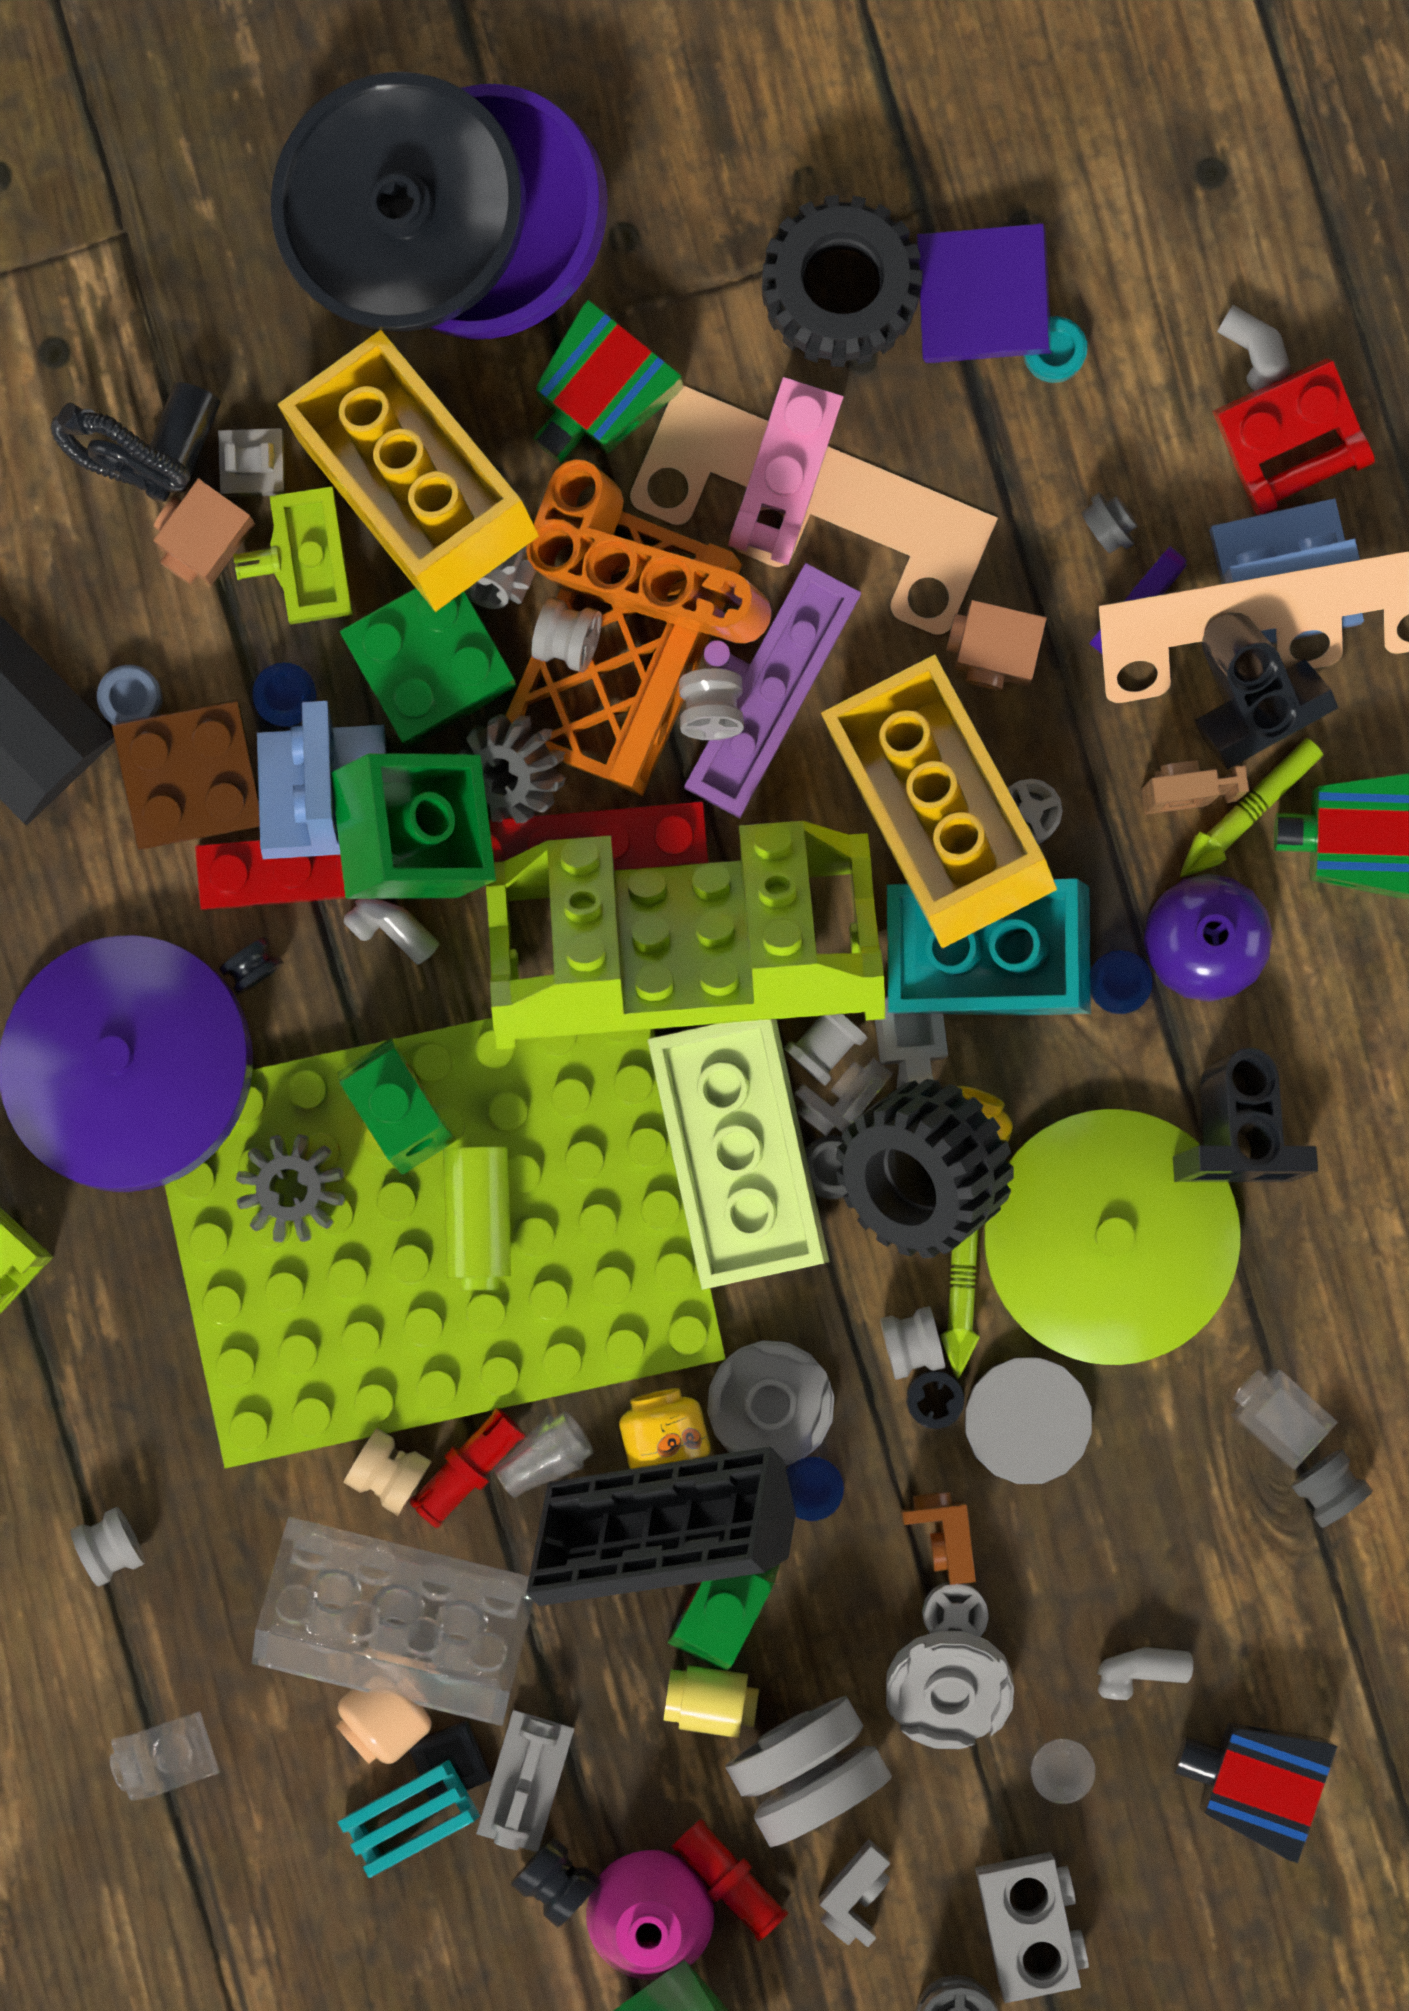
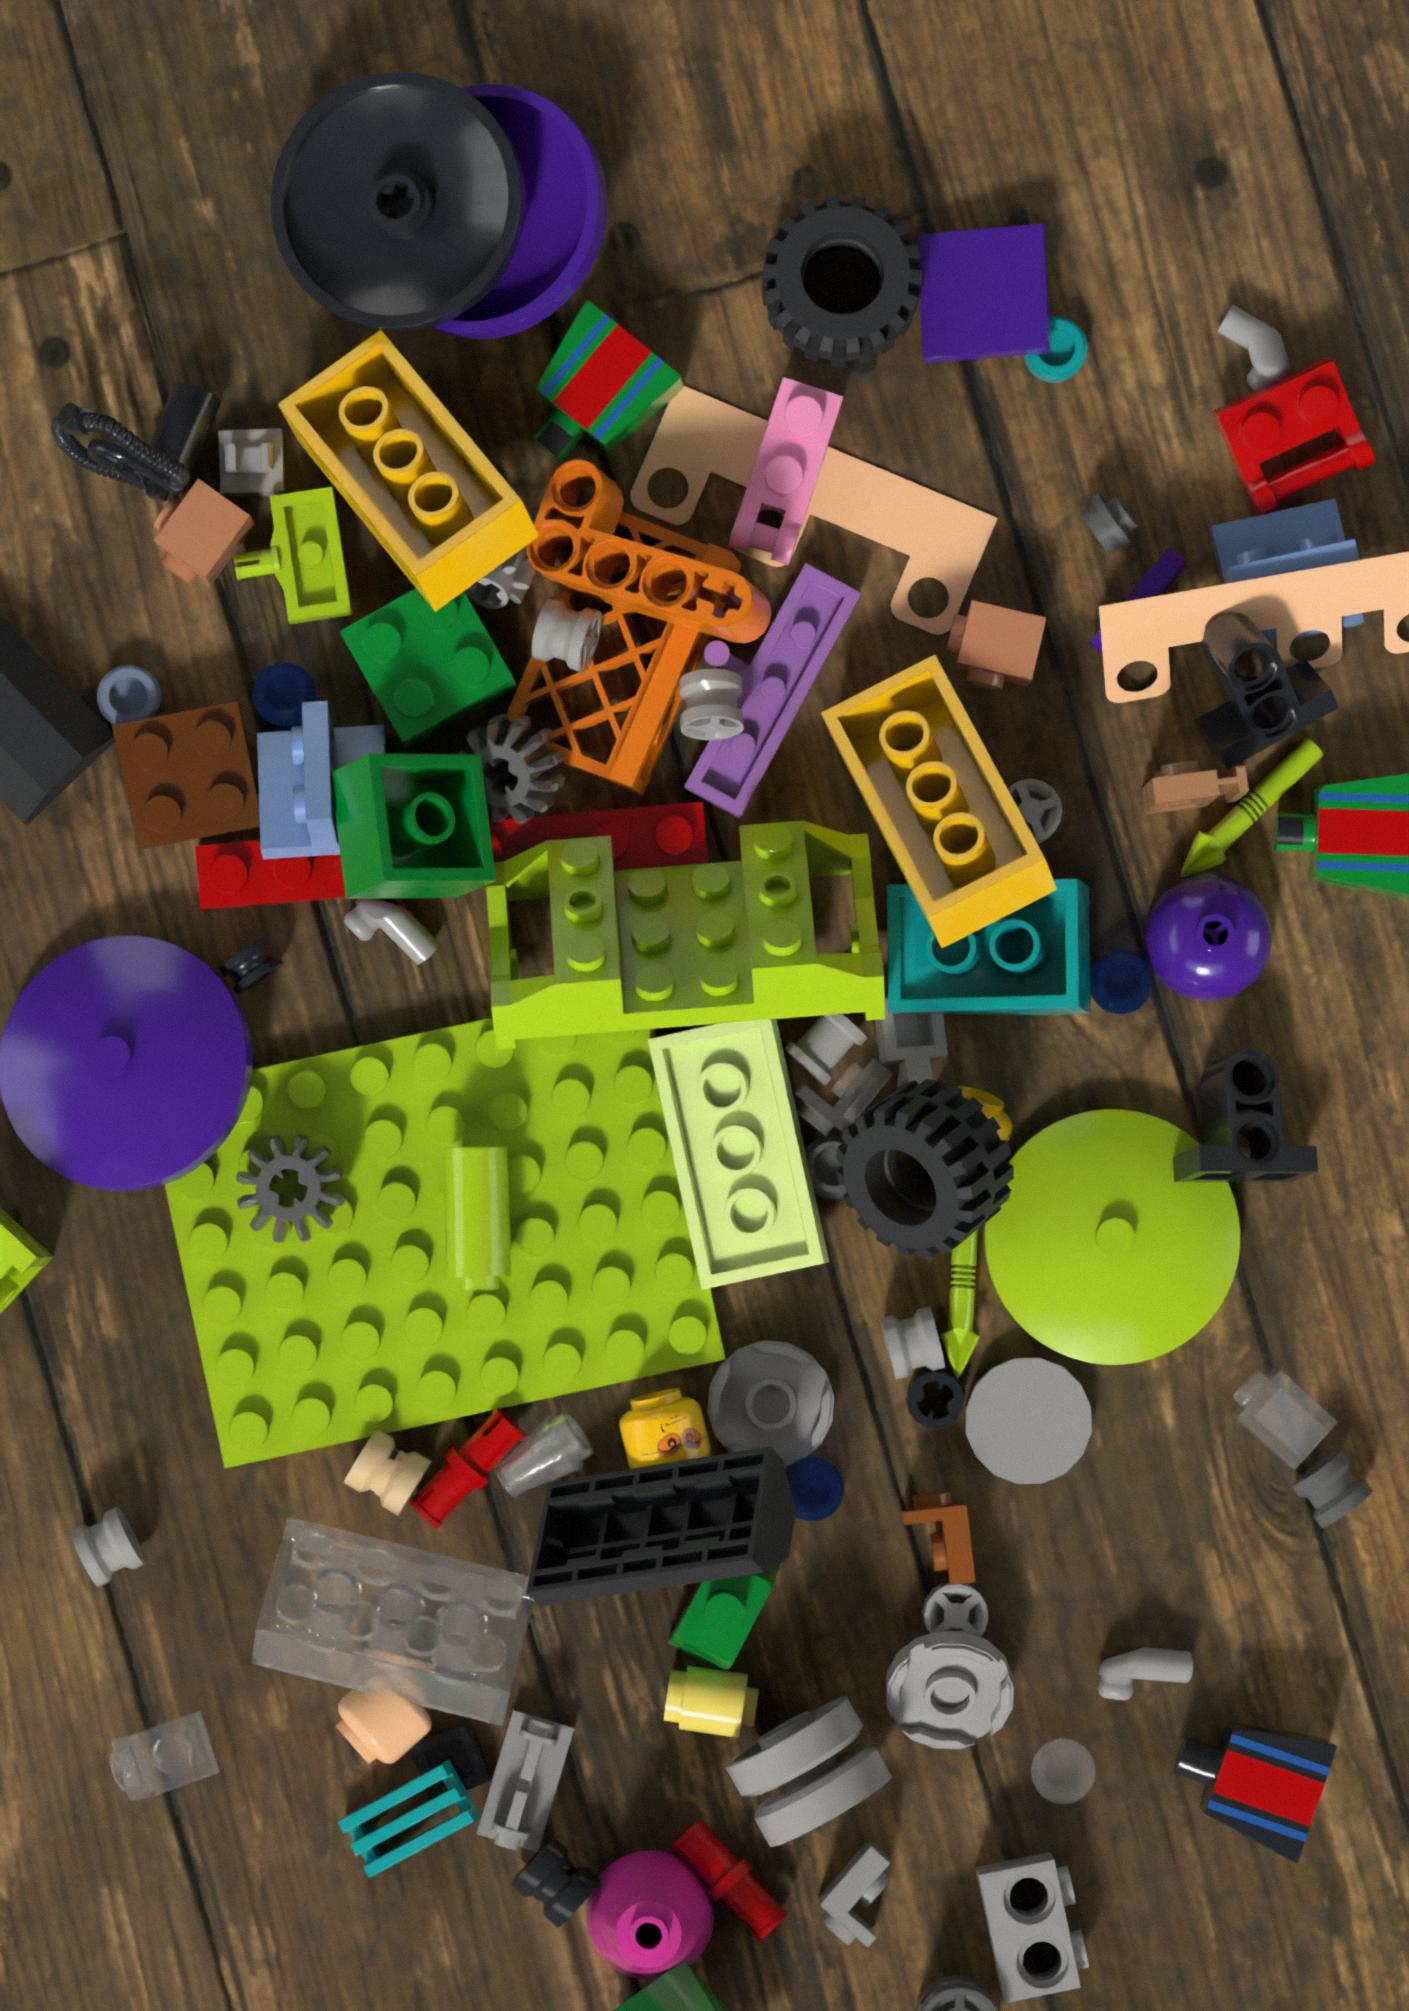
green torso [337,1038,457,1175] -> none

